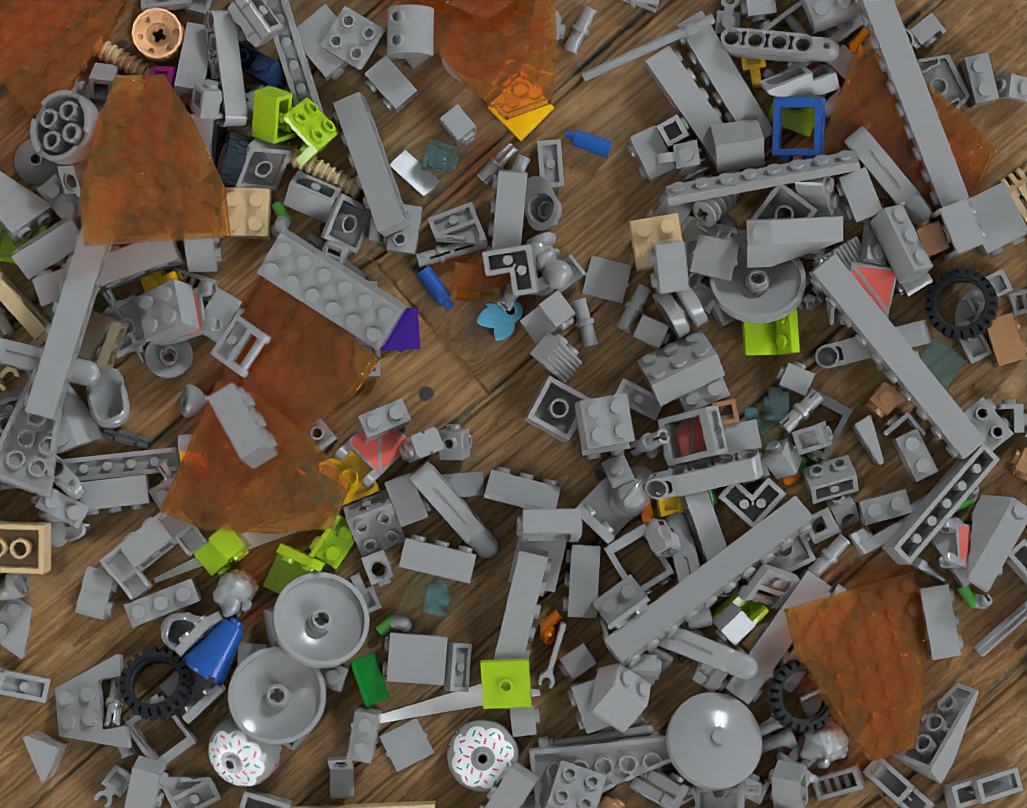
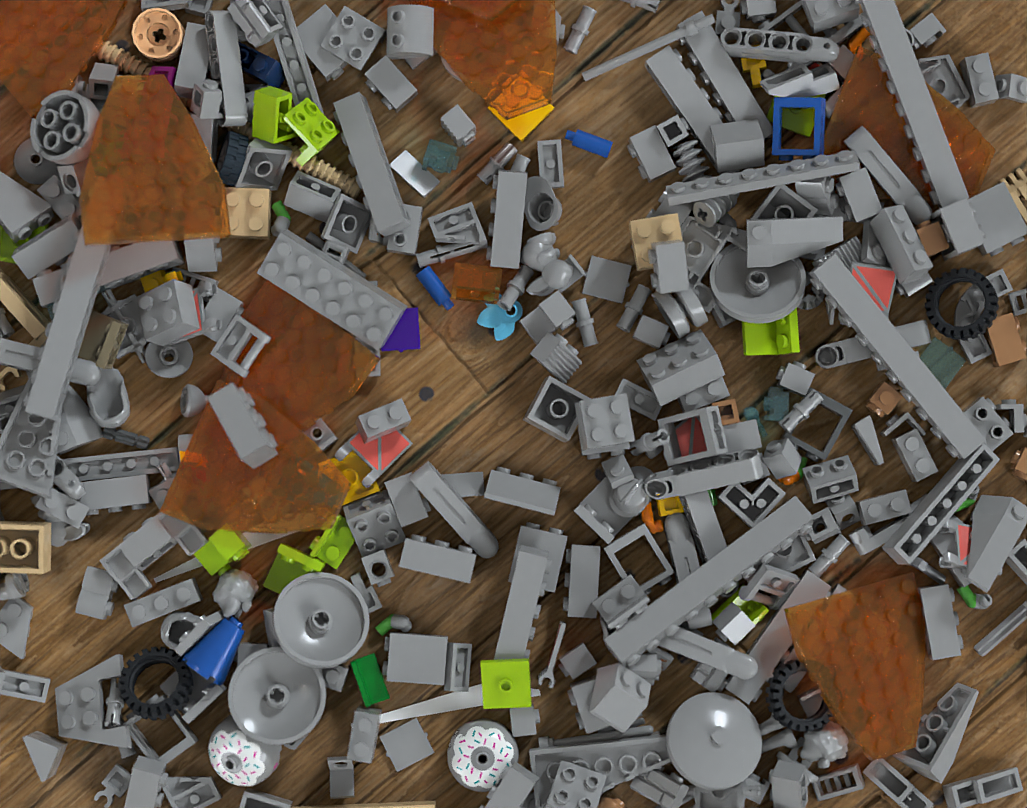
light grey brick [399,427,444,463] -> none
clear light blue brick [423,580,451,617] -> none
light grey brick [438,424,472,460] -> none
light grey brick [482,244,540,297] -> none
light grey window [516,509,582,543] -> none
orange arm [540,609,564,645] -> none
light grey rock [646,518,681,557] -> none
light grey plate [657,141,701,169] -> none
light grey piece [690,234,740,282] -> none
light grey bracket [792,421,833,455] -> none

